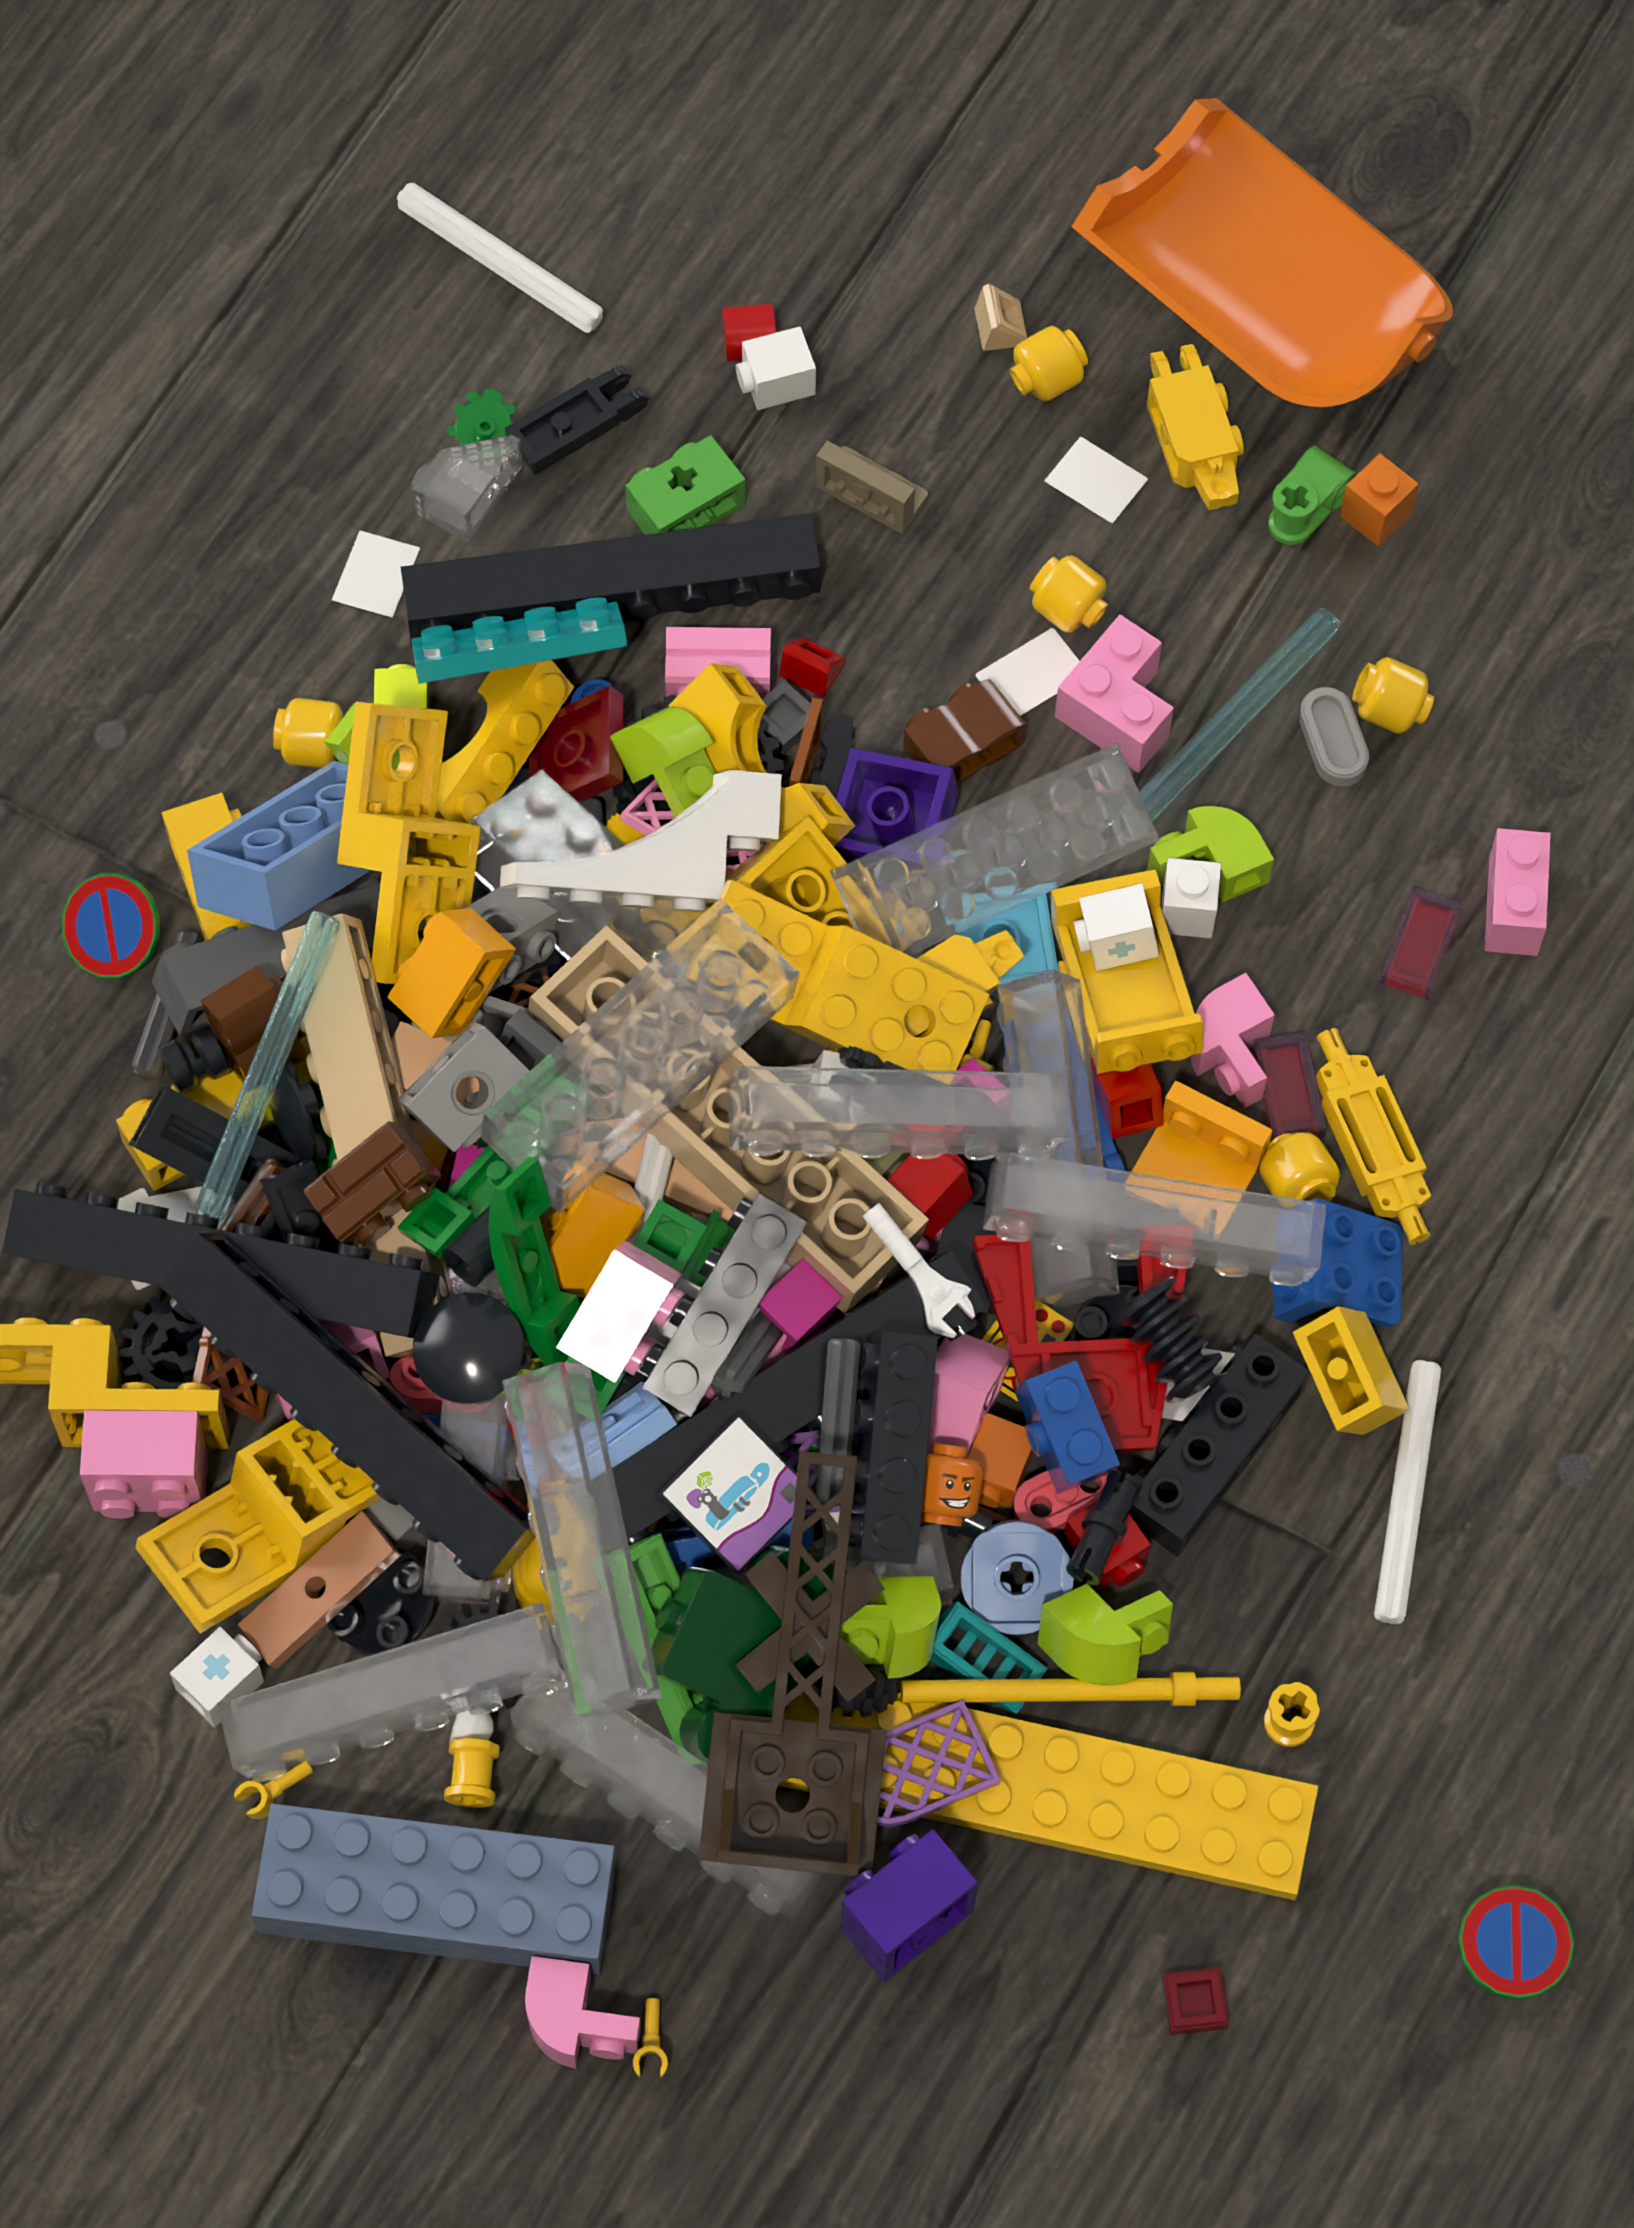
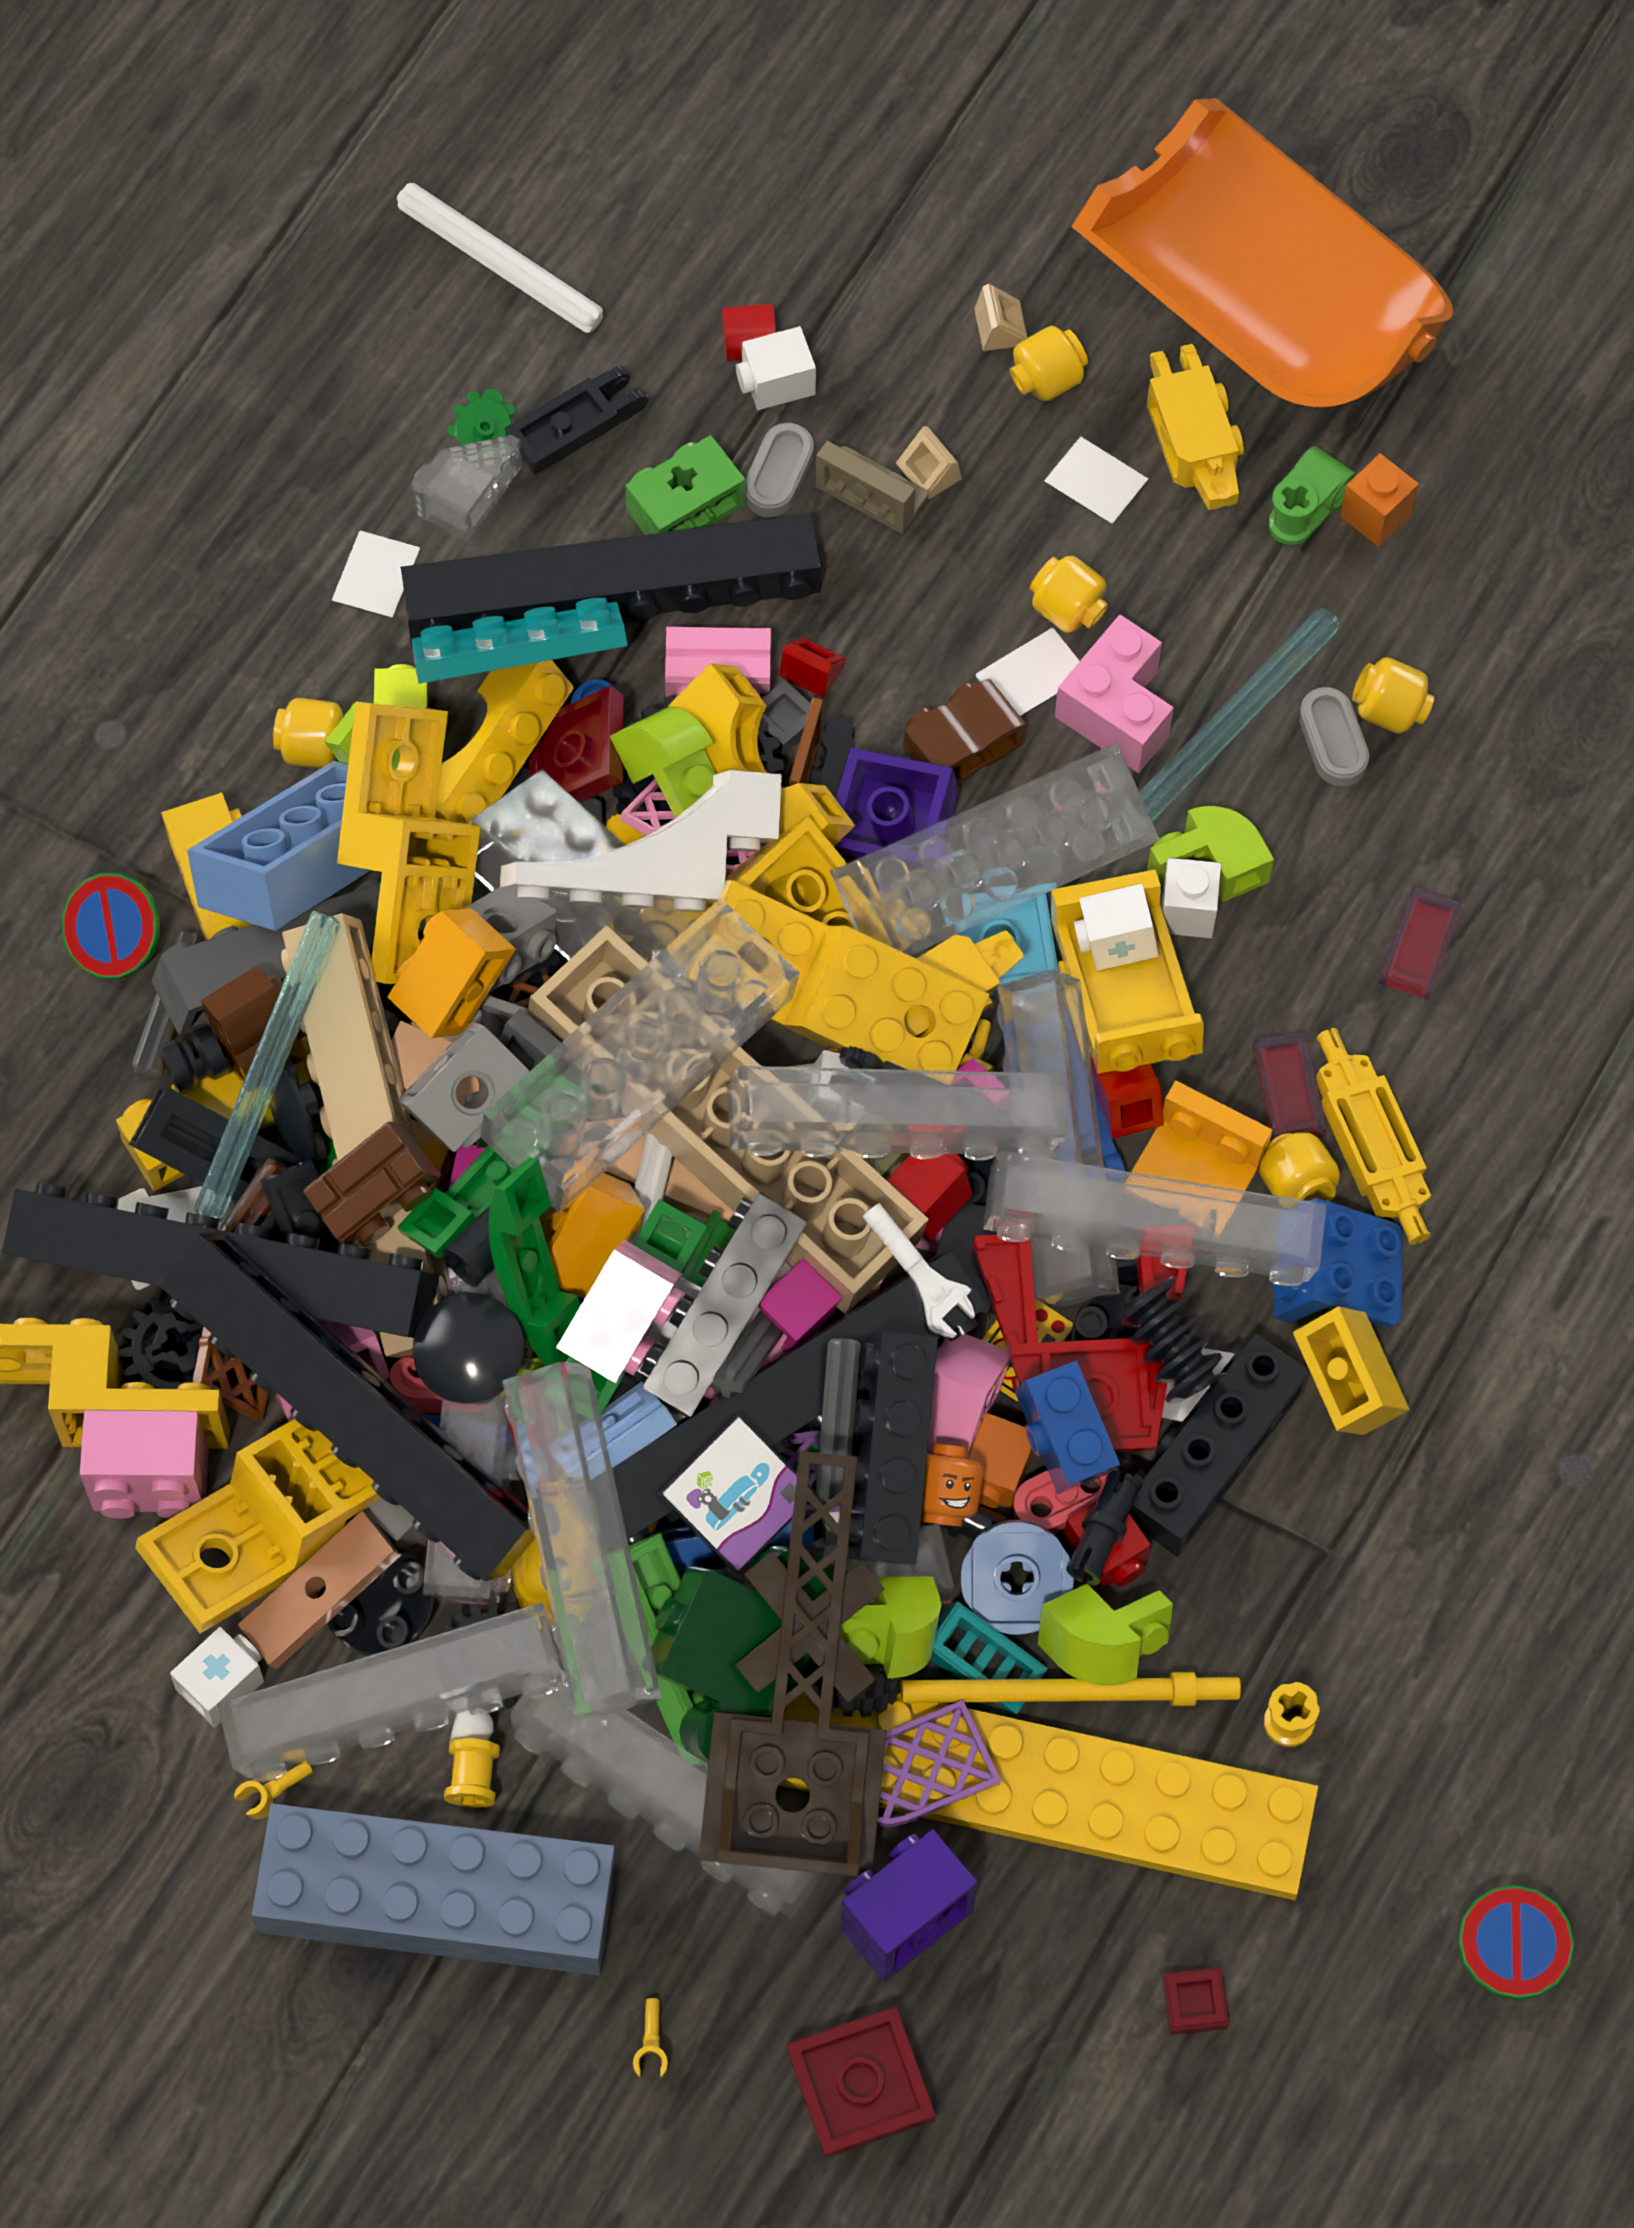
bright pink brick [525,1956,641,2069] -> none
bright pink brick [1190,973,1275,1109] -> none
white axle [1374,1360,1441,1624] -> none
bright pink brick [1485,828,1551,956] -> none
none -> light grey tile [745,423,814,518]
none -> dark red plate [786,2007,936,2159]
none -> tan slope [896,426,962,499]

